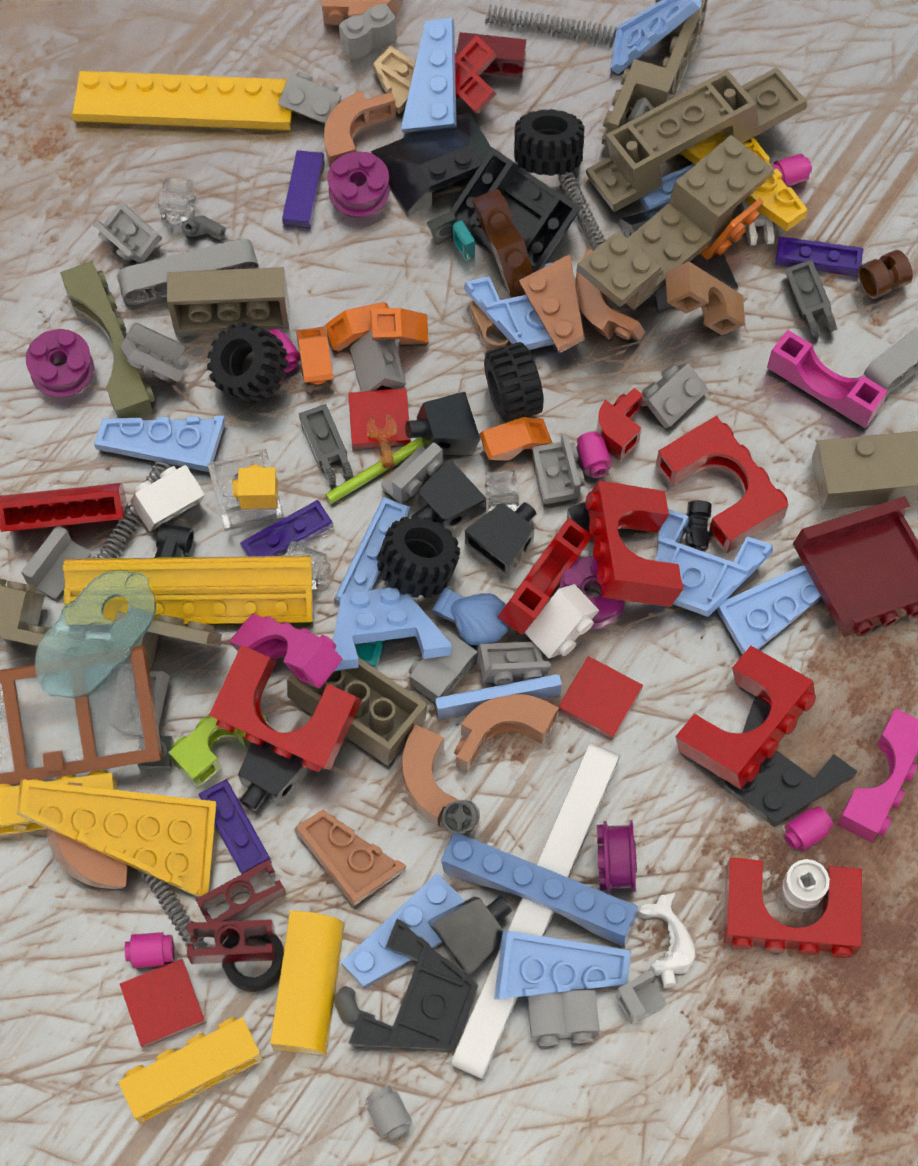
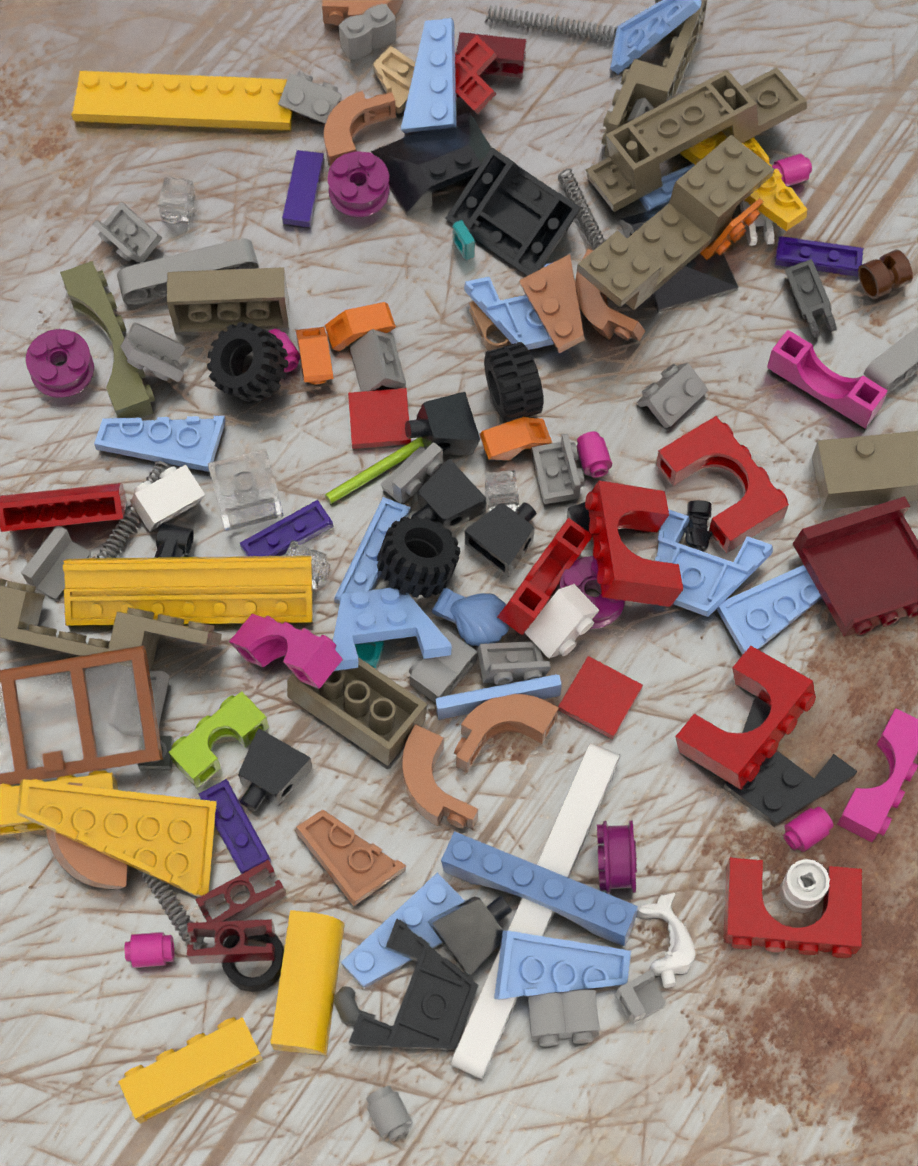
clear light blue piece [35,570,156,698] -> none
red tile [119,958,206,1048] -> none
dark grey arm [182,215,226,240] -> none
red arch [209,645,362,772] -> none
yellow brick [233,465,278,509] -> none
dark grey hinge [298,404,354,485] -> none
clear orange bar [367,413,397,468] -> none
orange slope [371,308,429,345] -> none
pearl dark grey tile [427,211,457,244] -> none
dark grey wheel [442,799,480,834] -> none
reddish brown arch [472,189,533,298] -> none
black tyre [514,109,585,176] -> none
red brick [597,388,643,461] -> none
medium nougat arch [666,261,745,335] -> none

